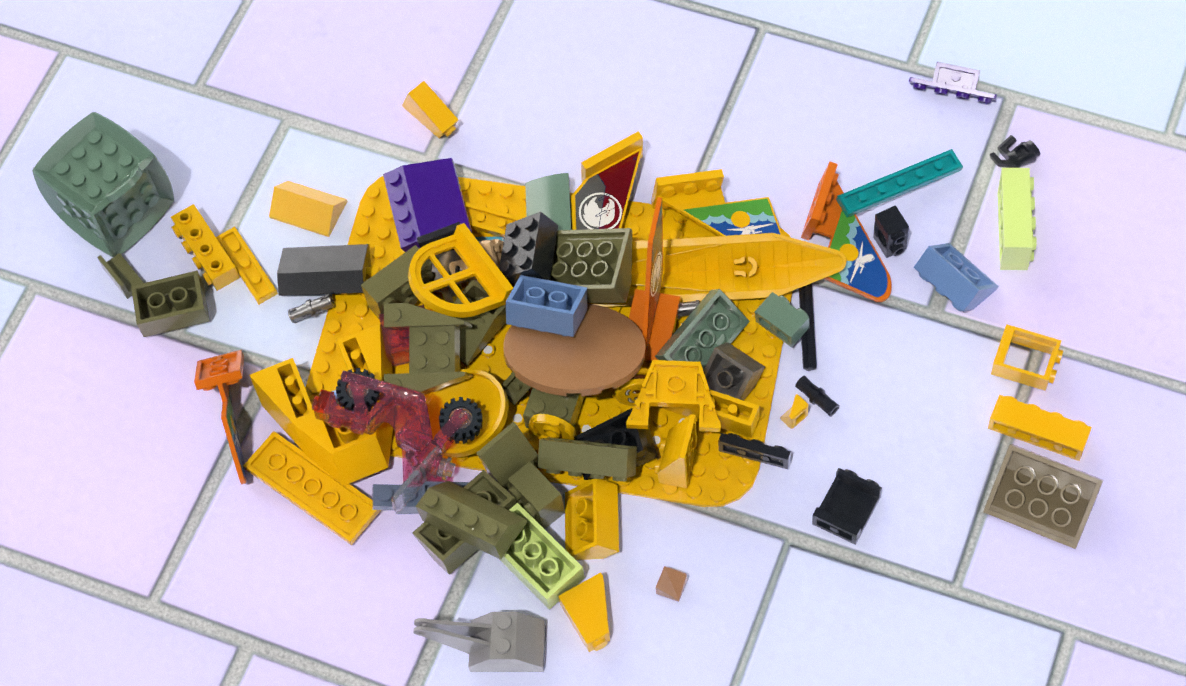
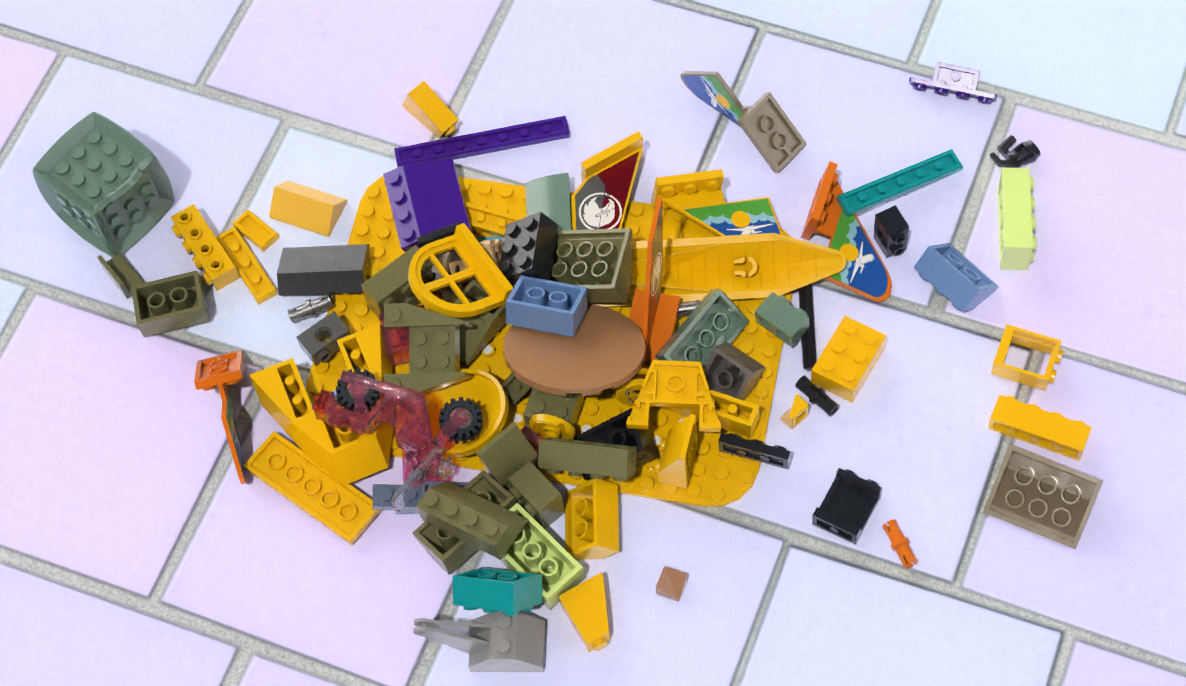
none -> yellow tile [232,210,279,252]
none -> dark grey brick [296,311,351,366]
none -> dark purple tile [394,115,570,168]
none -> teal brick [453,567,542,616]
none -> clear pink tile [521,426,543,453]
none -> dark tan piece [680,71,807,172]
none -> yellow brick [811,316,887,403]
none -> orange pin [882,519,918,569]

